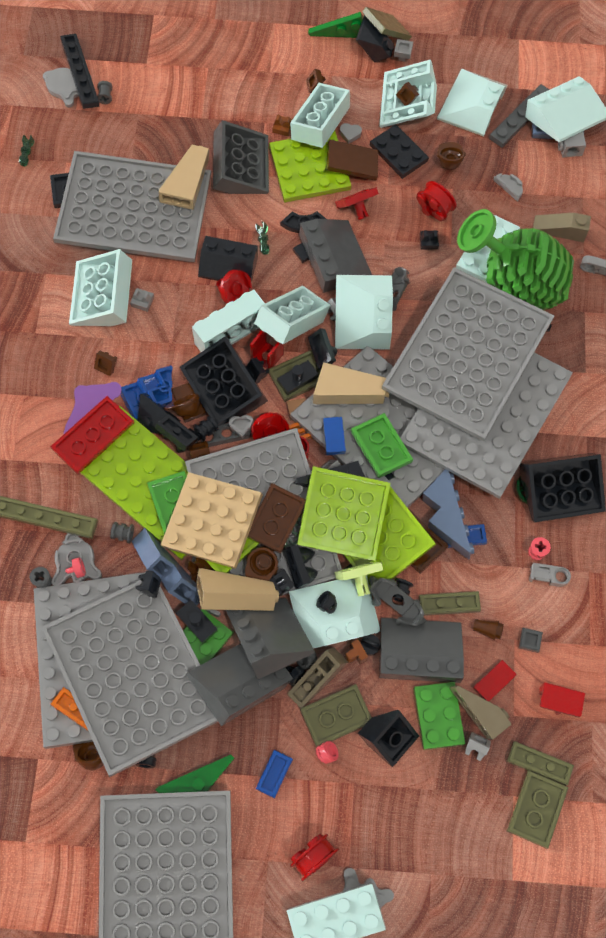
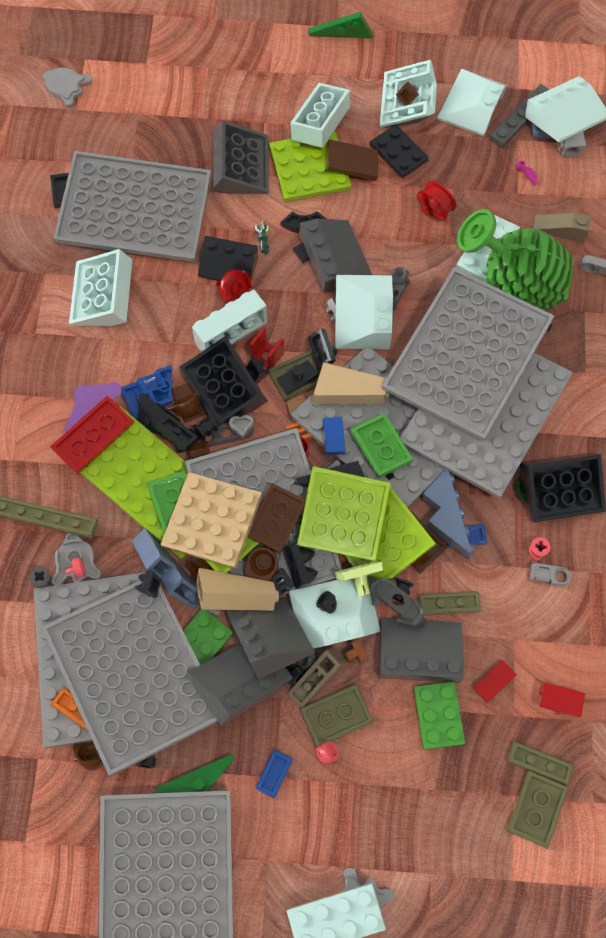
clear green piece [19,135,34,166] -> none
black tile [60,34,100,109] -> none
reddish brown tile [94,351,118,376] -> none
dark grey bush [97,81,113,104] -> none
dark grey bush [110,522,134,544] -> none
light grey tile [130,288,154,312] -> none
tan slope [159,145,209,210] -> none
black tile [176,600,218,644] -> none
red tile [251,412,290,440] -> none
light aqua brick [254,285,331,344] -> none
dark orange tile [272,114,293,136] -> none
red wheel [290,833,339,882] -> none
reddish brown tile [306,69,326,93] -> none
red tile [335,187,379,220] -> none
light grey tile [340,123,362,144] -> none
black slope [356,15,394,63] -> none
black slope [358,710,419,767] -> none
black tile [361,634,381,656] -> none
olive tile [362,7,412,41] -> none
light grey tile [394,39,413,62] -> none
black tile [420,230,439,250] -> none
reddish brown hat [437,142,466,170] -> none
dark tan slope [449,686,511,740] -> none
light grey tile [465,732,491,761] -> none
reddish brown cone [473,619,504,640] -> none
light grey tile [493,173,523,202] -> none
dark grey tile [518,628,543,653] -> none
none -> dark pink piece [516,160,538,186]

